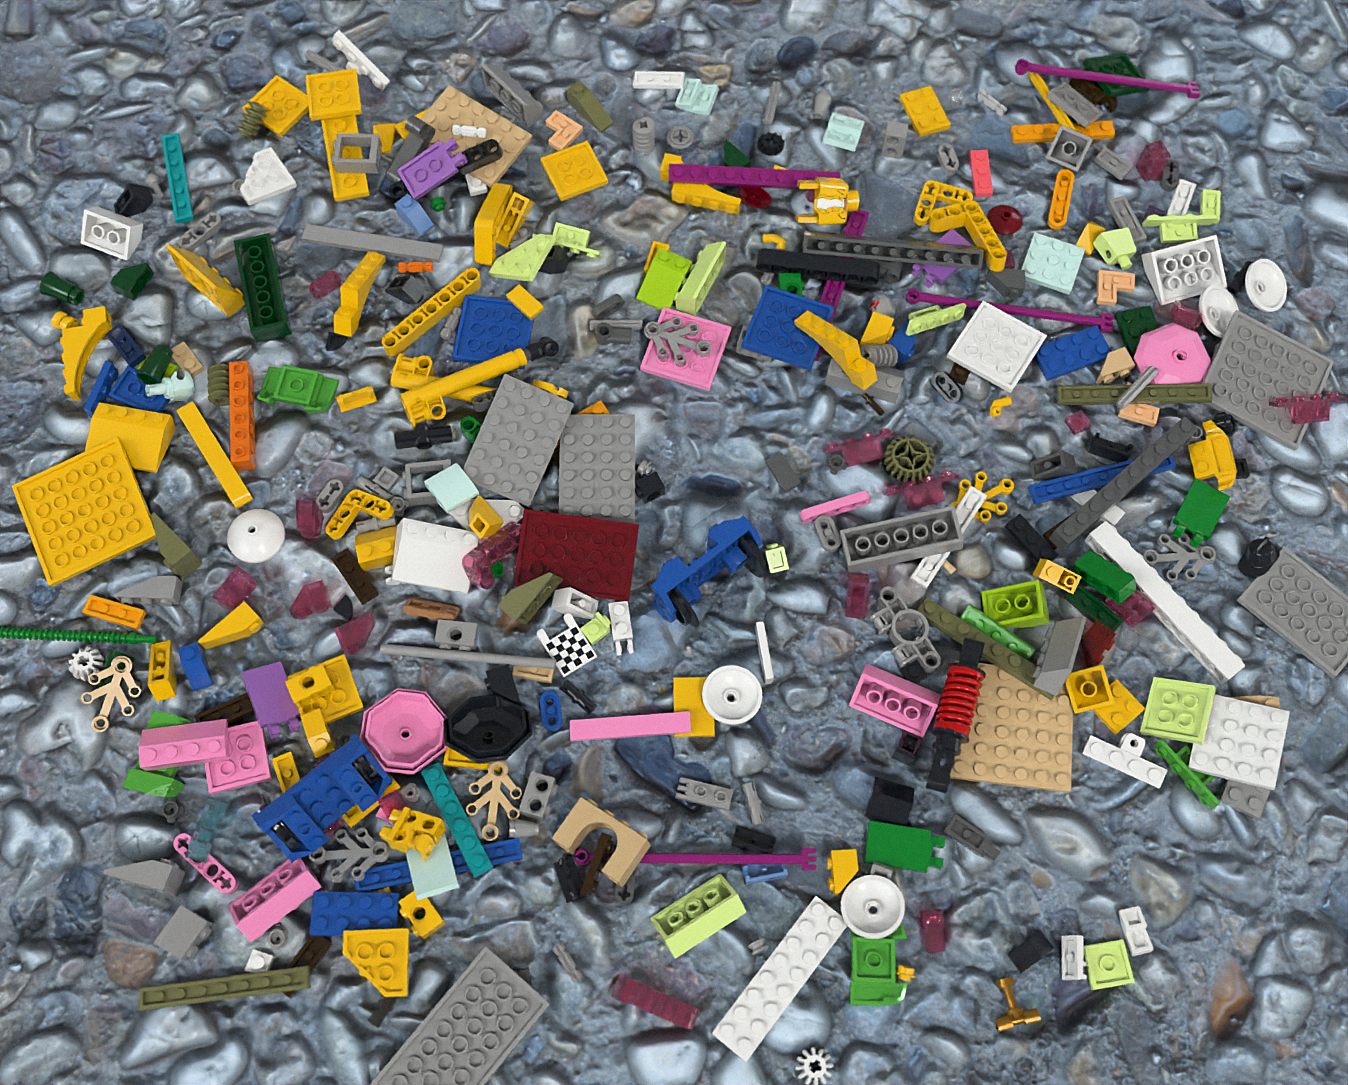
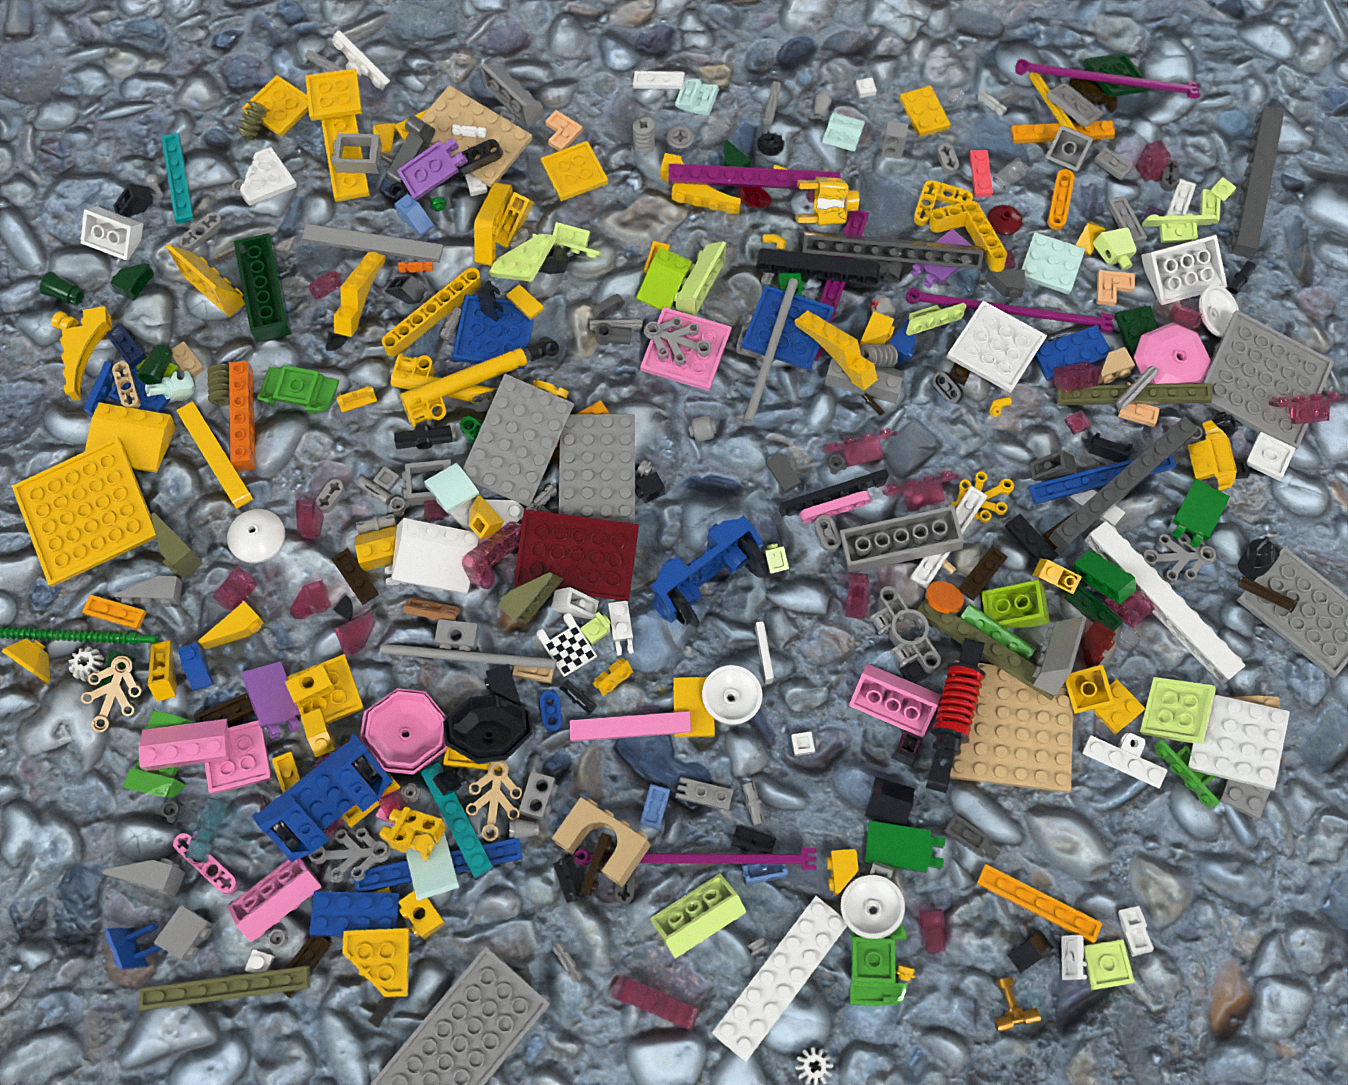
yellow beam [325,489,394,540] -> none
green plate [486,560,504,578] -> none
olive slope [567,81,614,133] -> none
olive gear [884,434,935,484] -> none
white dish [1245,259,1287,312] -> none
none -> yellow slope [2,638,50,684]
none -> blue plate [104,924,163,970]
none -> tan beam [112,361,141,409]
none -> clear pink plate [424,500,445,521]
none -> black plate [433,767,471,796]
none -> black hinge [477,280,504,322]
none -> light grey axle [525,485,557,511]
none -> yellow hinge [592,658,633,697]
none -> medium blue plate [639,784,670,830]
none -> light grey head [689,415,717,442]
none -> light grey piece [744,278,798,424]
none -> black plate [779,469,889,517]
none -> white plate [791,732,815,756]
none -> white plate [855,78,877,98]
none -> orange tile [925,581,964,614]
none -> dark brown plate [958,545,1008,601]
none -> light orange plate [976,864,1103,943]
none -> clear plate [992,158,1030,191]
none -> clear pink brick [1054,361,1099,392]
none -> yellowish green bracket [1211,177,1236,201]
none -> dark grey brick [1230,106,1285,259]
none -> dark brown axle [1237,576,1298,613]
none -> white plate [1246,432,1296,481]

